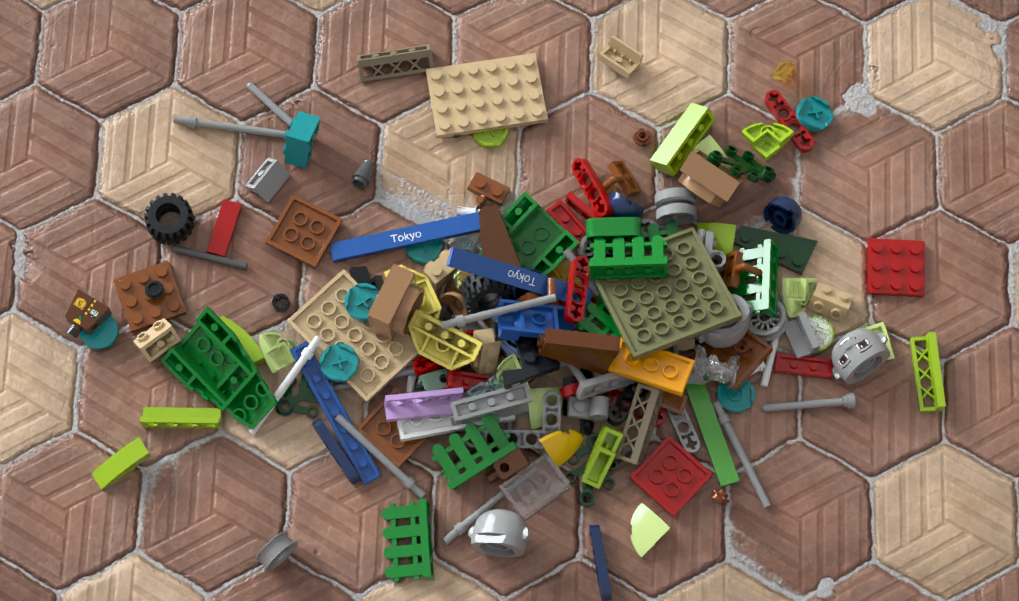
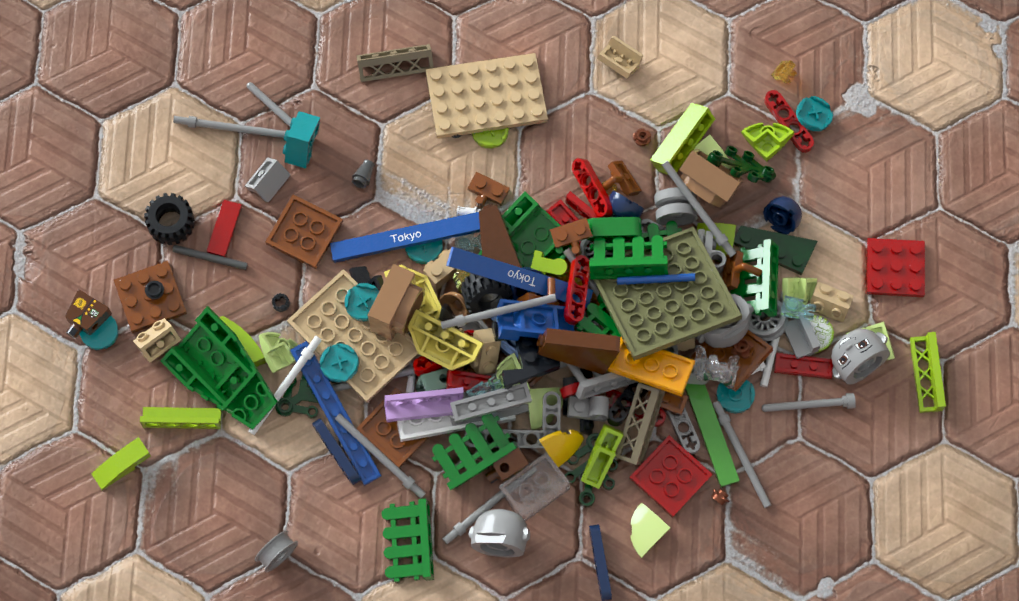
none -> lime leg [531,250,569,277]
none -> dark orange plate [550,218,593,257]
none -> blue bar [617,273,695,285]
none -> light grey bar [662,160,736,257]
none -> clear light blue plate [780,295,816,320]

